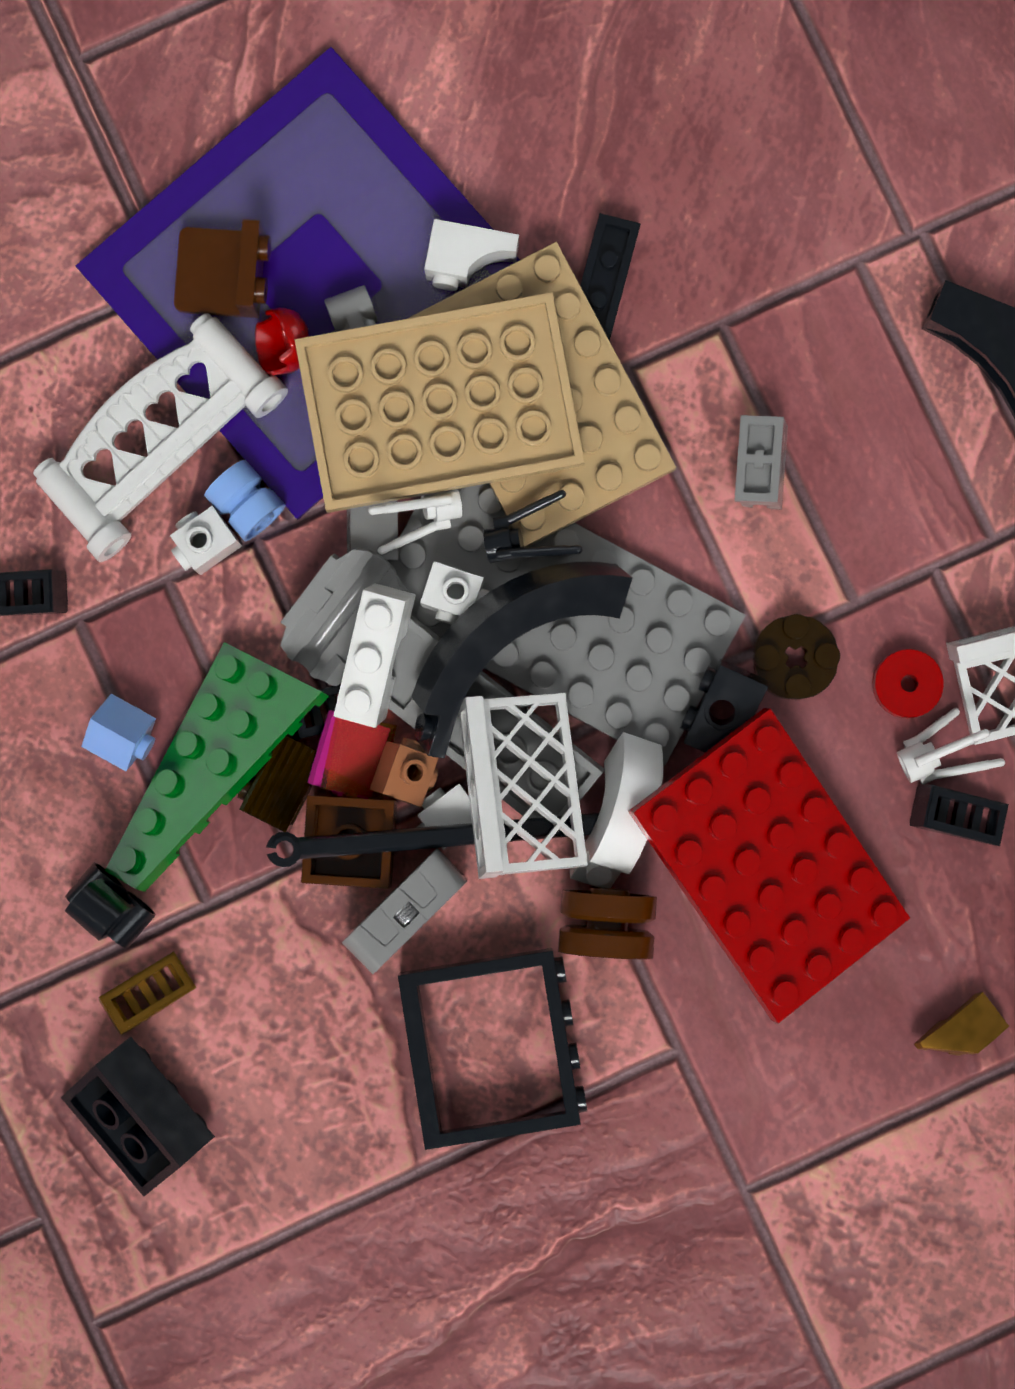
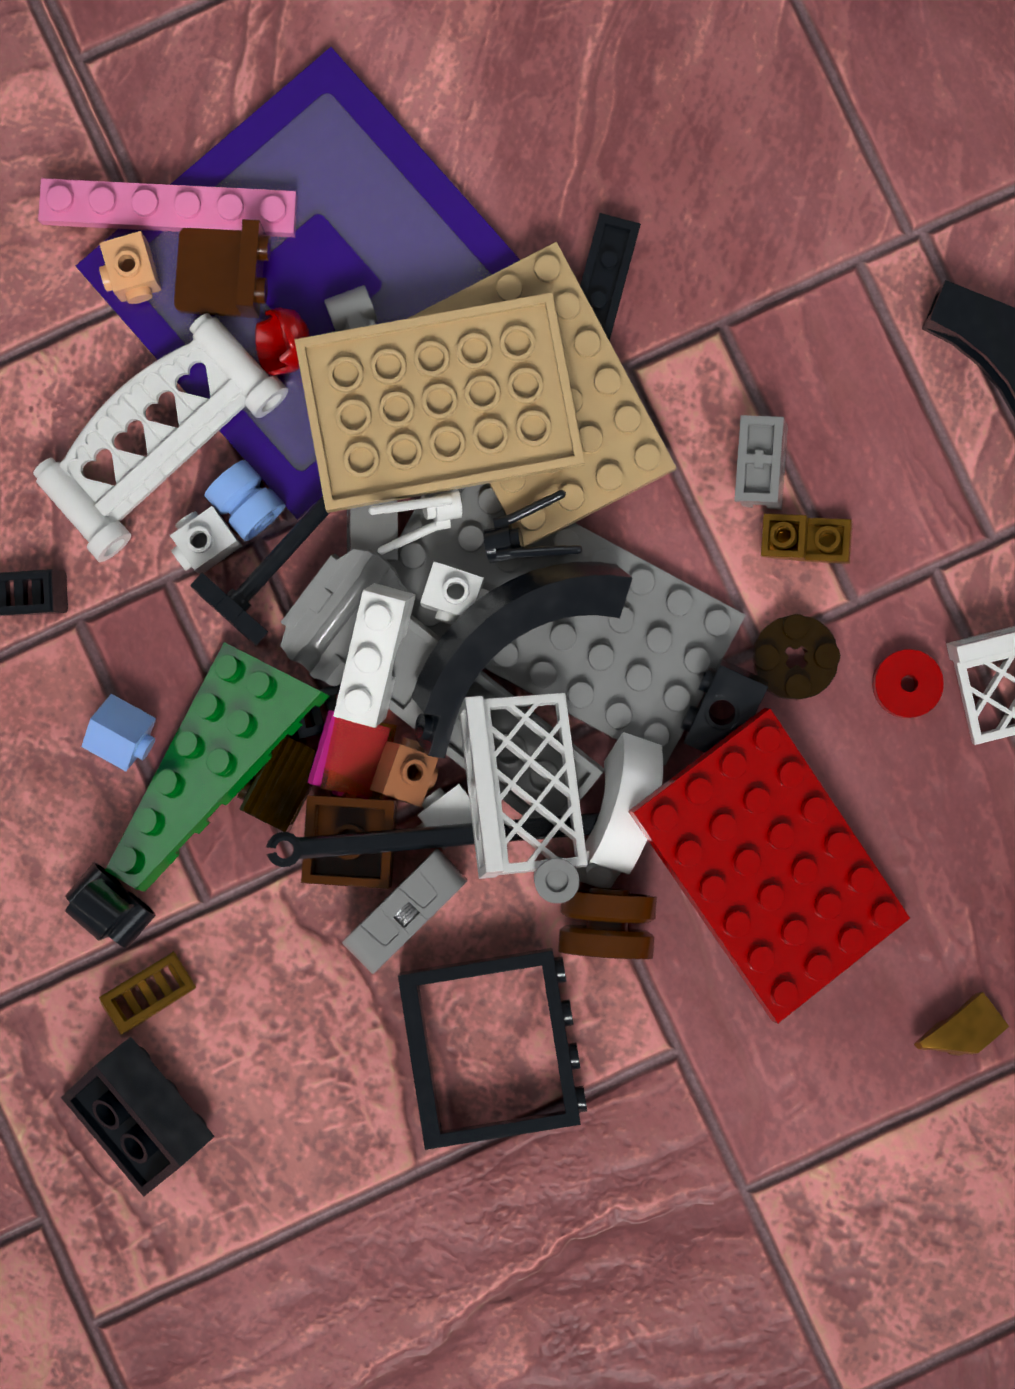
white arch [424,219,519,291] -> none
white plant [897,708,1005,785] -> none
black slope [910,785,1009,846] -> none
none -> bright pink plate [38,178,298,238]
none -> light nougat brick [99,231,162,304]
none -> black tile [190,495,330,646]
none -> light grey wheel [534,856,579,903]
none -> pearl gold slope [761,514,853,564]

